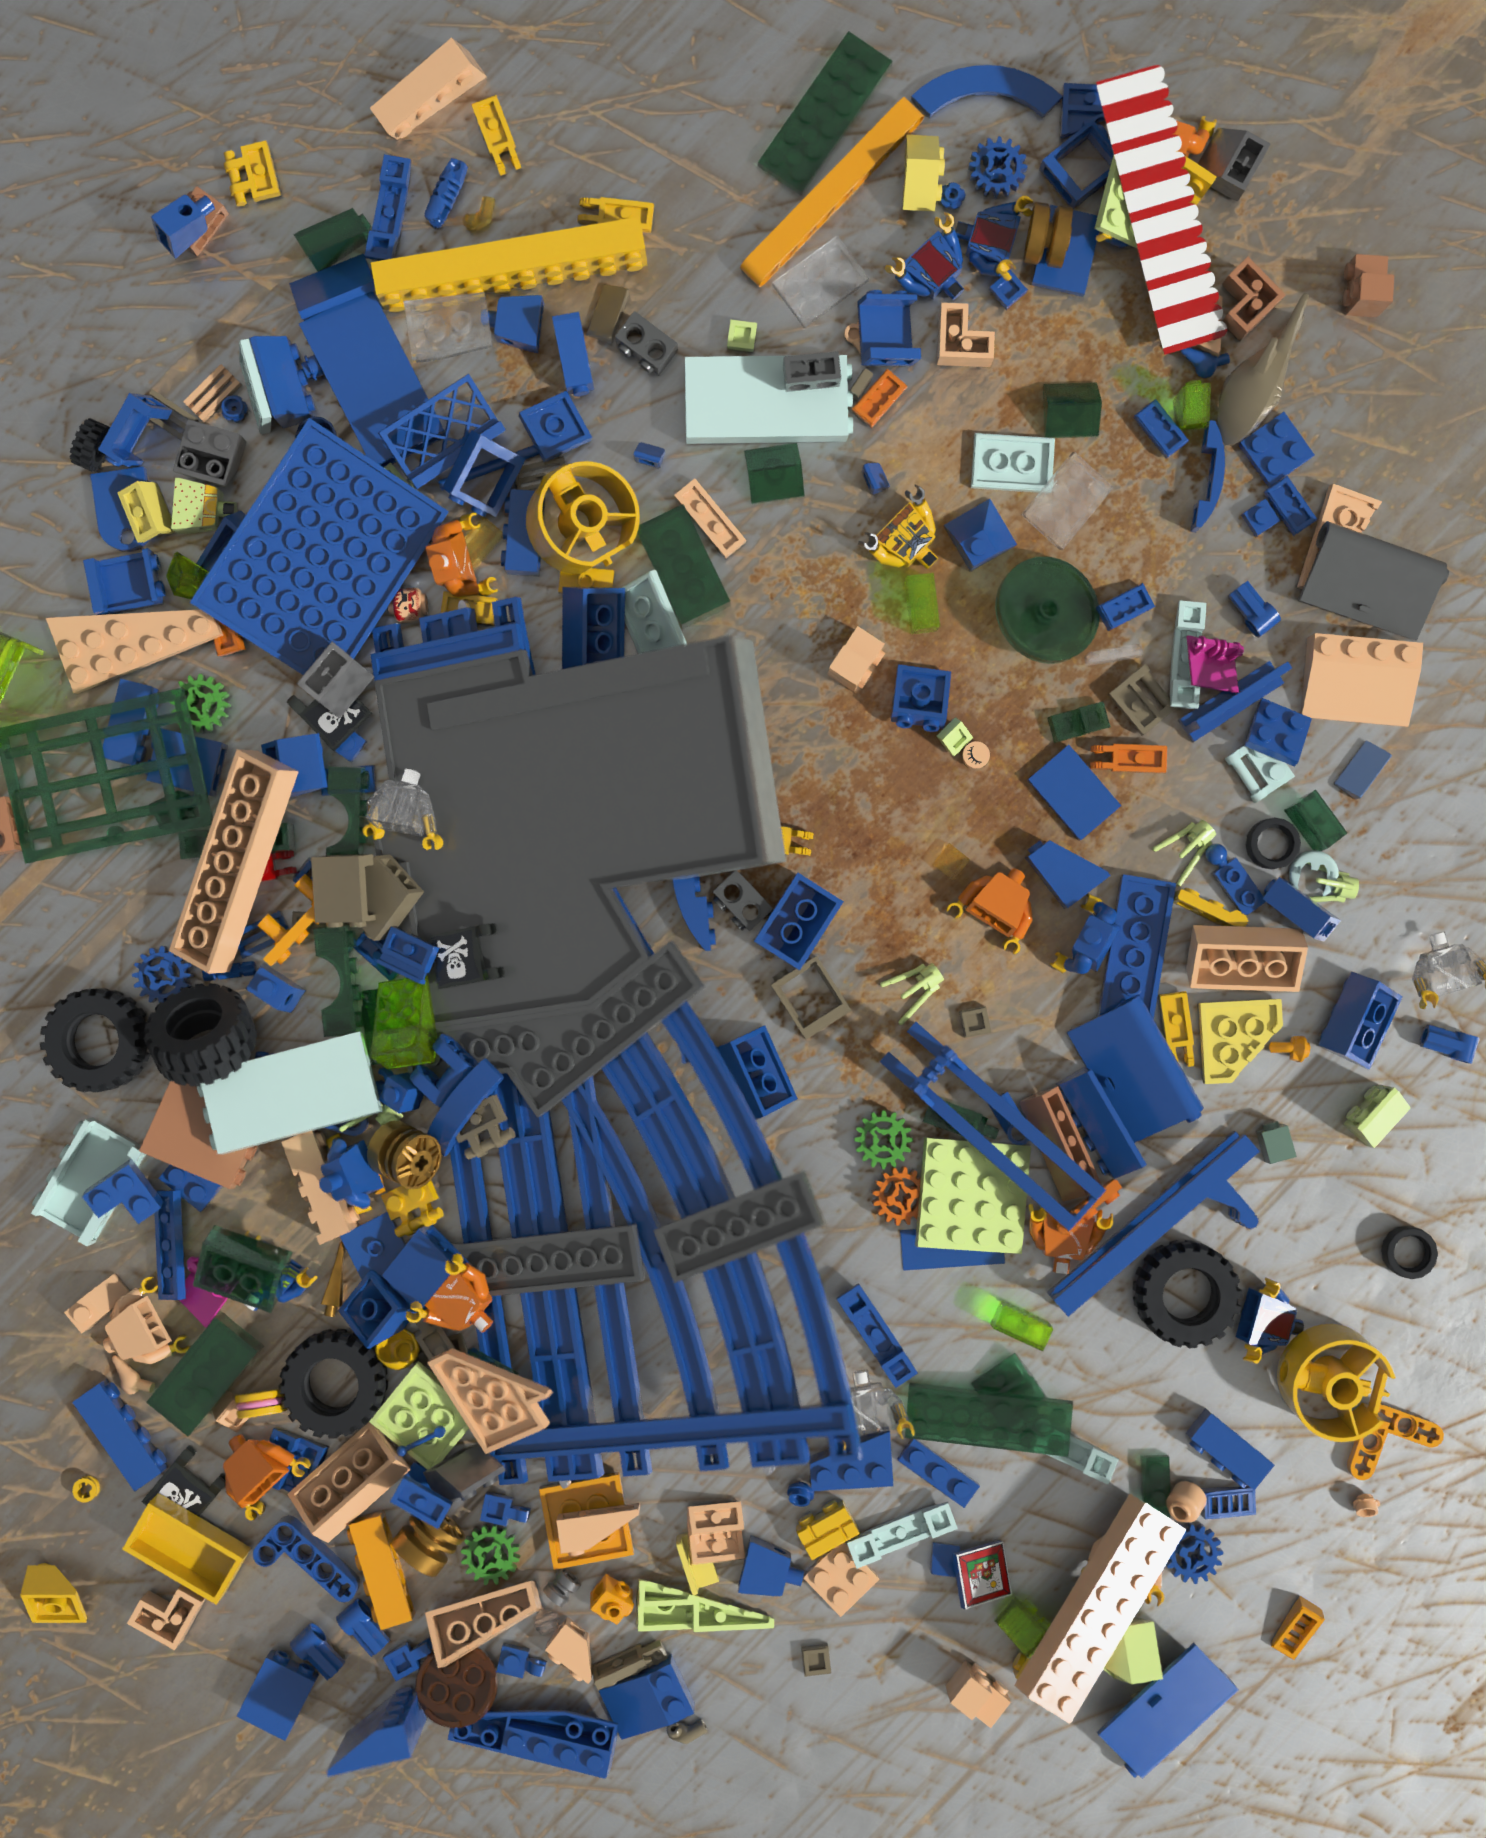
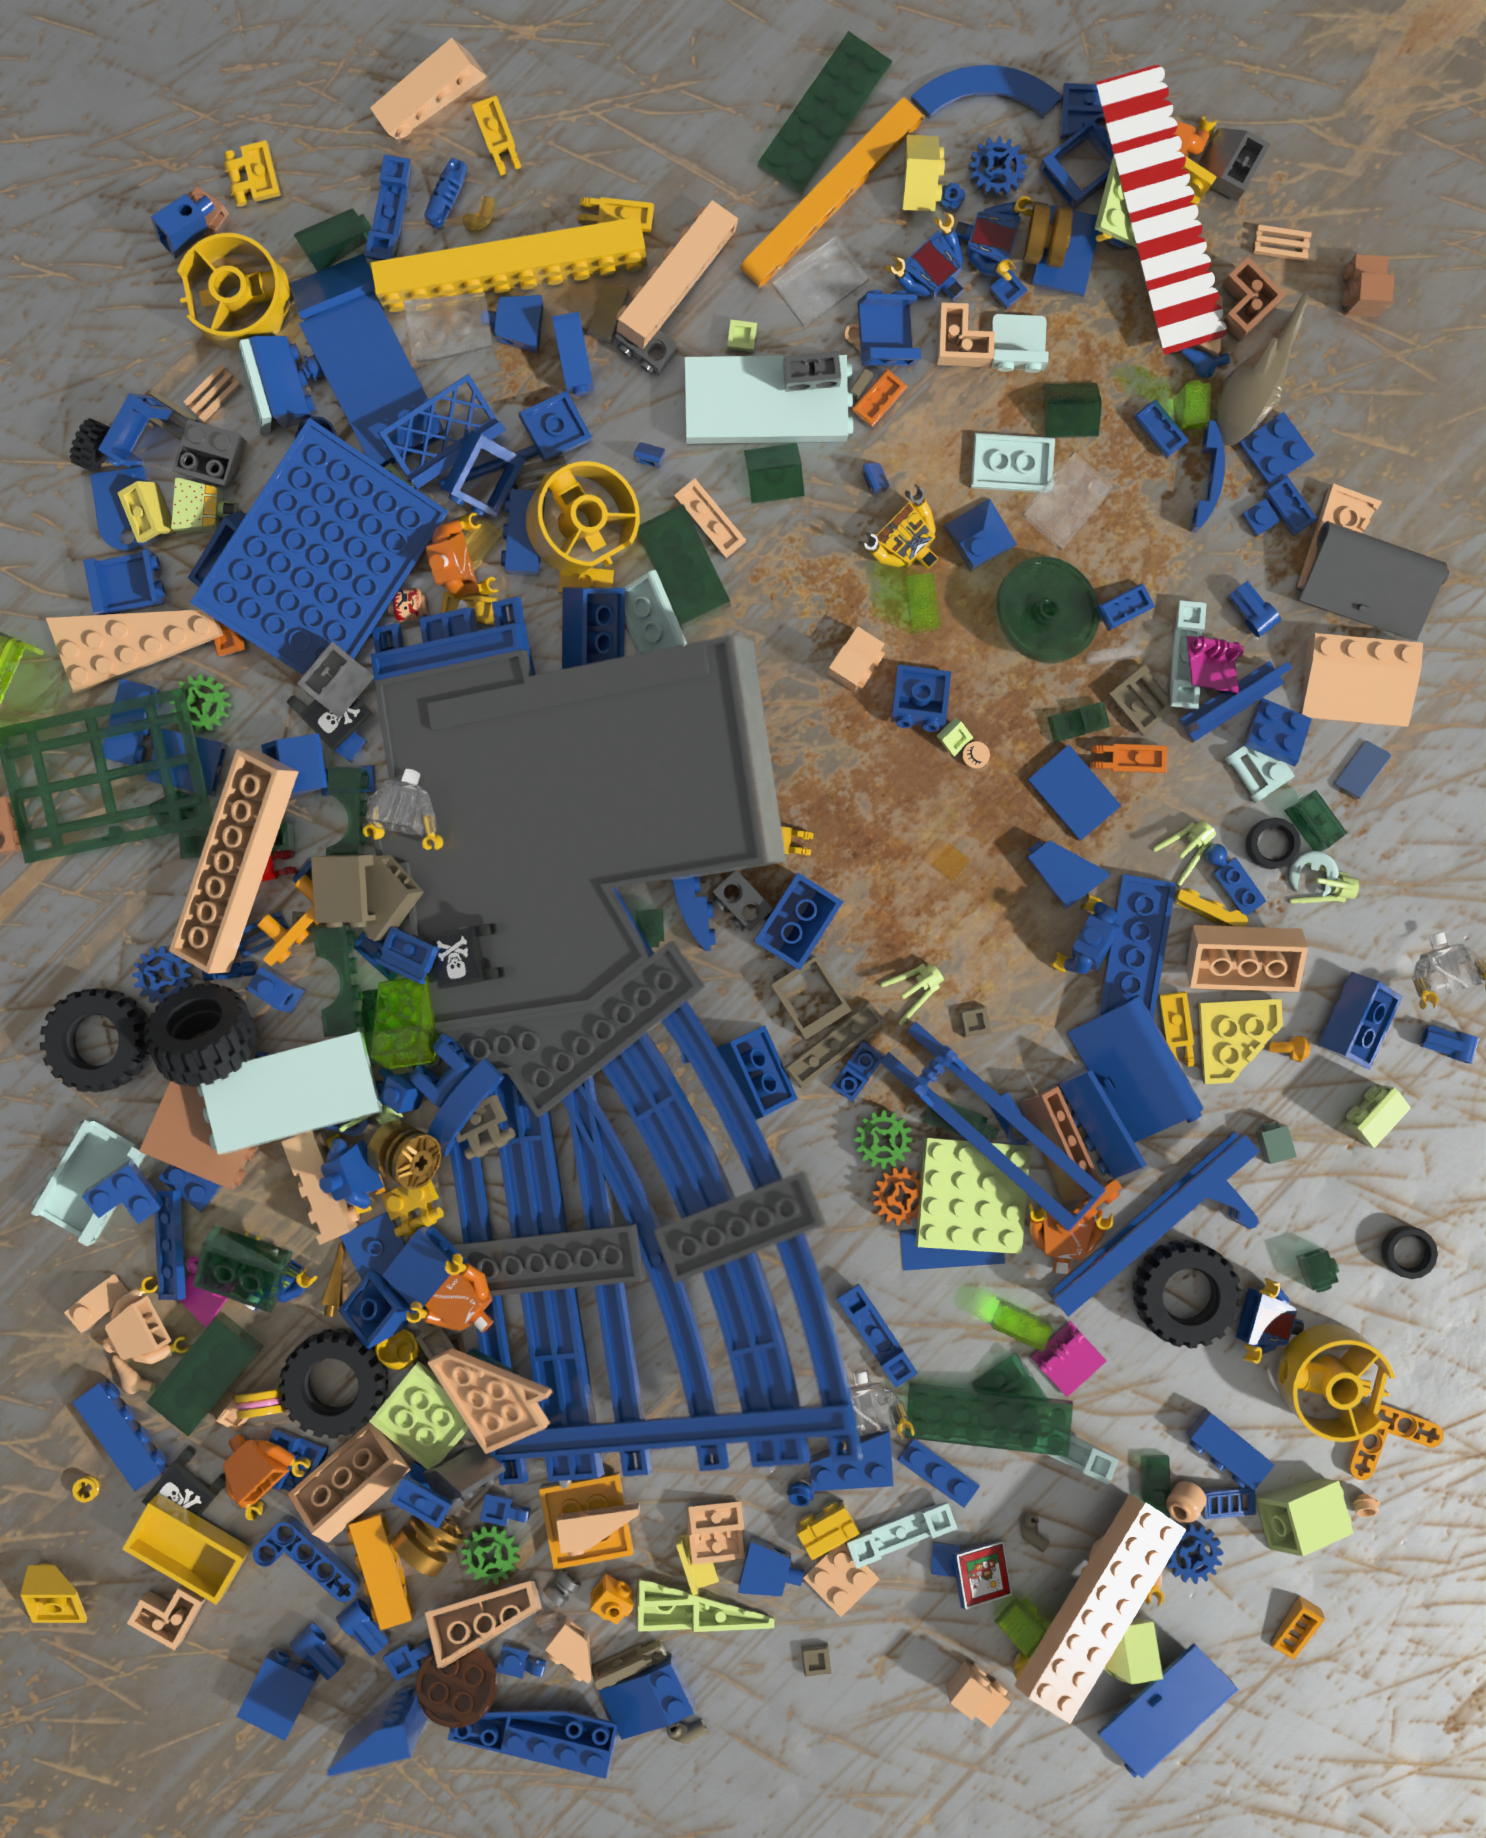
clear neon green slope [166,552,209,599] -> none
blue plate [221,395,248,422] -> none
blue hinge [396,1426,446,1457] -> none
orange torso [947,868,1033,954] -> none
blue slope [1262,877,1341,941] -> none
none -> yellow animal [177,233,290,351]
none -> light nougat brick [616,200,738,349]
none -> clear green brick [636,909,665,948]
none -> dark tan tile [784,1001,886,1089]
none -> blue slope [831,1040,885,1102]
none -> light aqua bracket [990,314,1049,373]
none -> dark tan arm [1020,1514,1050,1553]
none -> dark pink hinge [1031,1321,1107,1397]
none -> light nougat tile [1253,225,1312,262]
none -> yellowish green slope [1256,1478,1354,1556]
none -> clear green brick [1296,1248,1339,1292]

